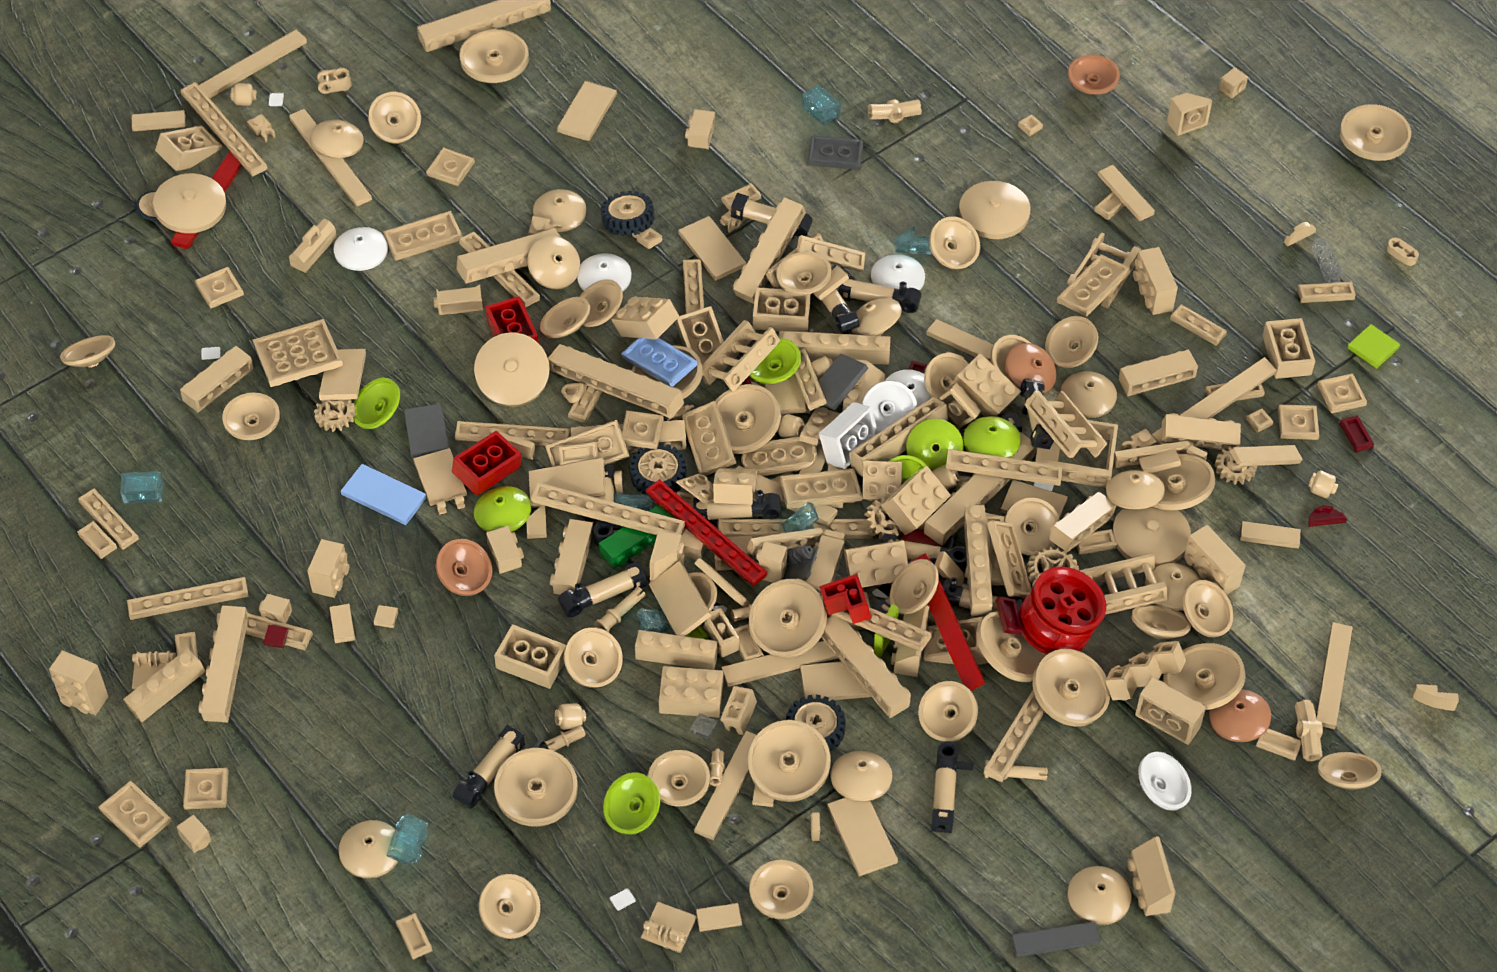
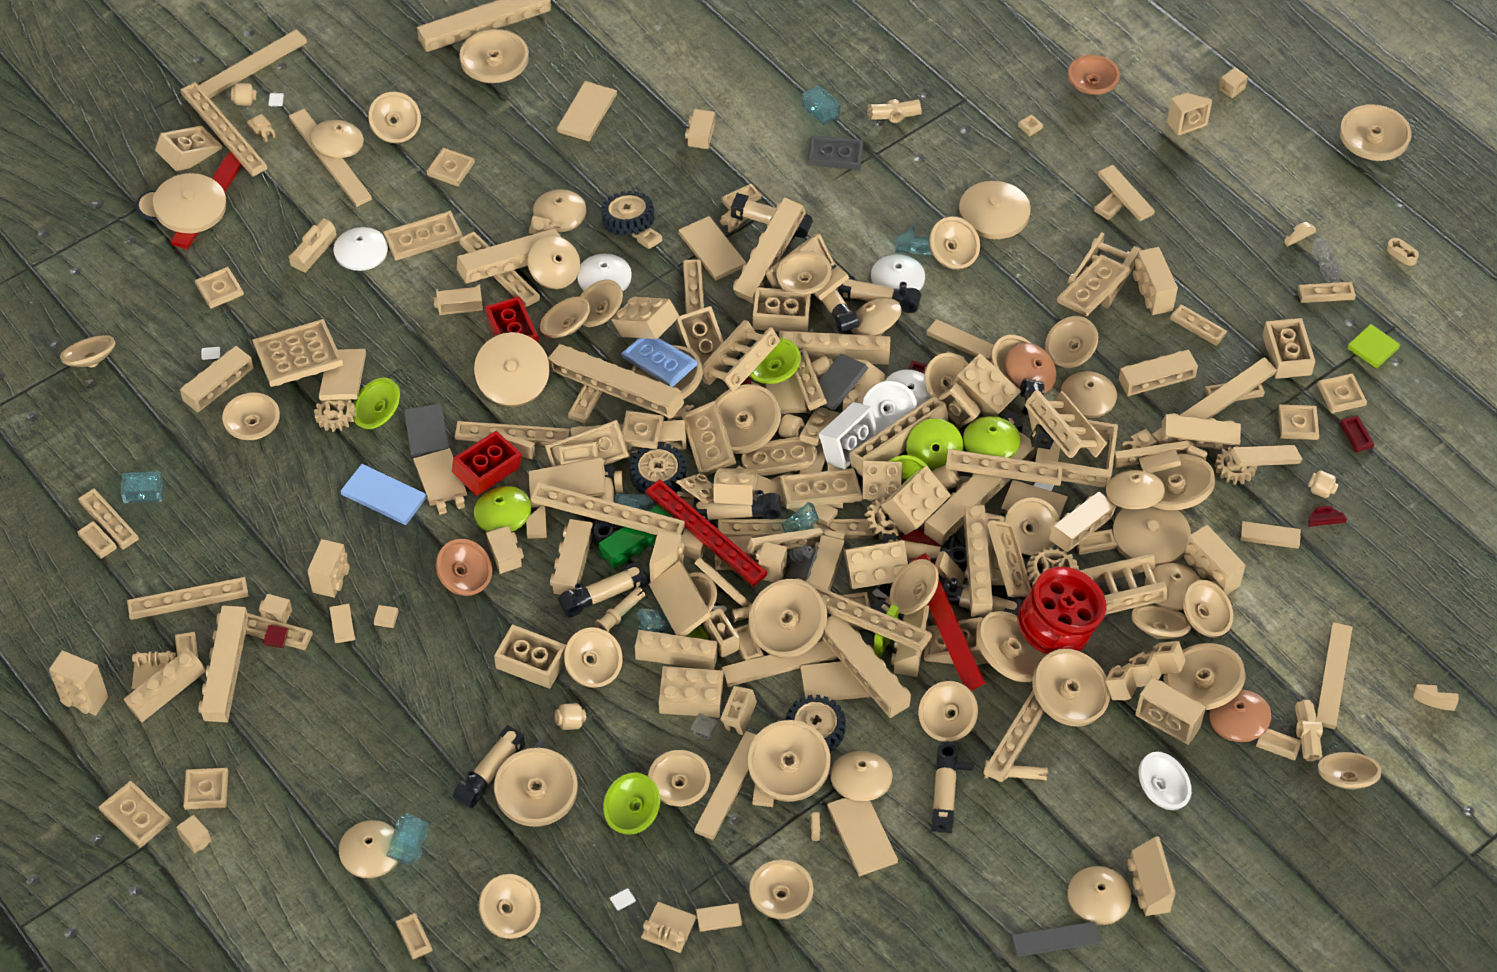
tan tile [132,110,185,131] -> none
tan piece [317,68,352,94] -> none
tan axle [545,726,585,751] -> none
tan tile [561,383,585,403] -> none
tan axle [709,749,725,786] -> none
tan tile [797,235,866,271] -> none
red brick [819,574,872,624] -> none
dark red tile [995,596,1024,635] -> none
tan tile [1246,409,1273,433] -> none

